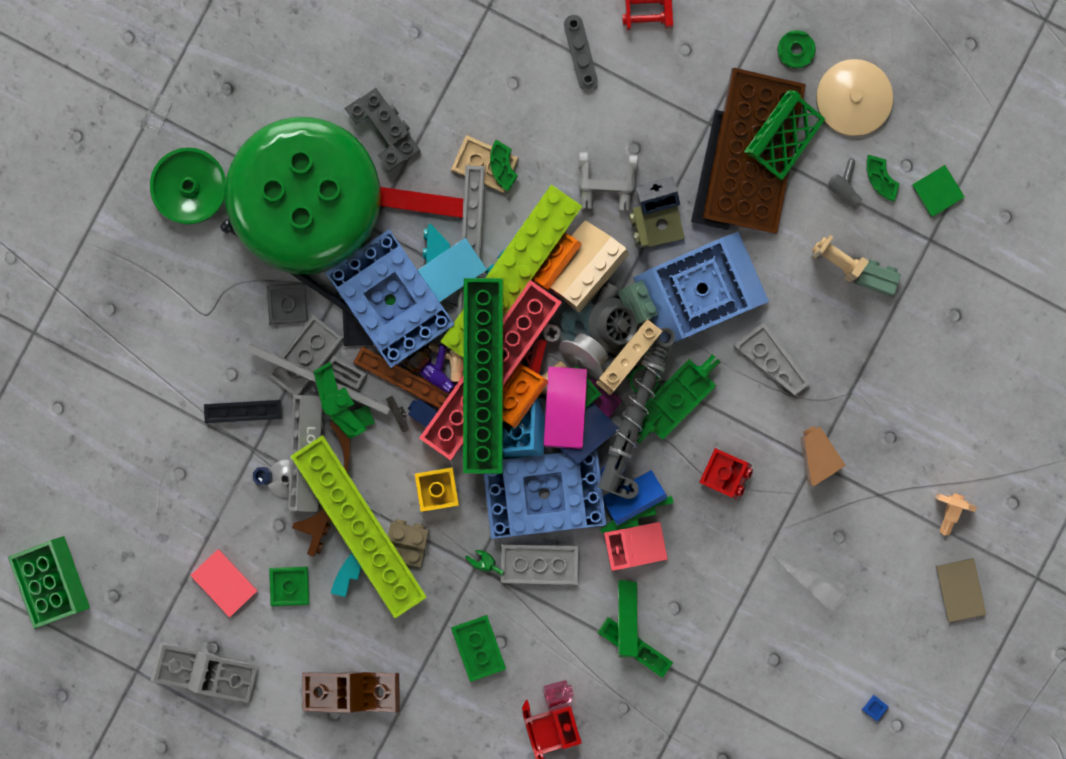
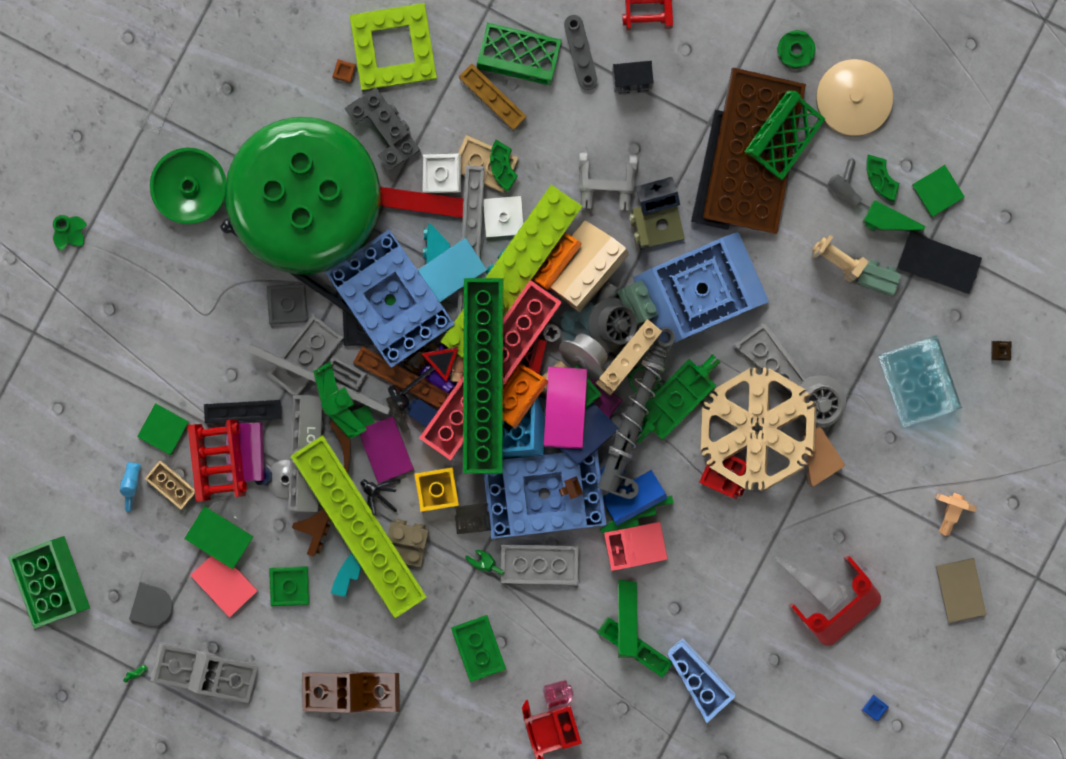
none -> green plate [53,215,87,251]
none -> dark azure piece [120,462,141,512]
none -> green piece [123,665,148,683]
none -> dark grey tile [129,582,173,625]
none -> green tile [137,403,189,455]
none -> tan piece [144,460,195,510]
none -> green tile [184,506,254,569]
none -> red fence [187,420,247,502]
none -> magenta tile [225,423,265,481]
none -> dark orange tile [332,59,356,83]
none -> lime plate [349,3,437,91]
none -> magenta tile [359,416,414,483]
none -> black plant [360,479,401,516]
none -> black piece [388,347,459,409]
none -> white plate [423,154,461,193]
none -> clear smoke plate [454,503,491,534]
none -> pearl gold plate [458,63,527,131]
none -> green fence [477,22,561,86]
none -> white plate [483,196,523,238]
none -> reddish brown tile [559,476,583,499]
none -> black brick [612,60,654,95]
none -> light blue wedge [668,638,735,723]
none -> tan plate [700,367,816,491]
none -> red windscreen [789,556,881,646]
none -> light grey piece [799,375,846,428]
none -> green slope [862,200,926,232]
none -> clear light blue slope [878,335,962,428]
none -> black tile [897,232,982,294]
none -> dark brown tile [991,341,1012,361]

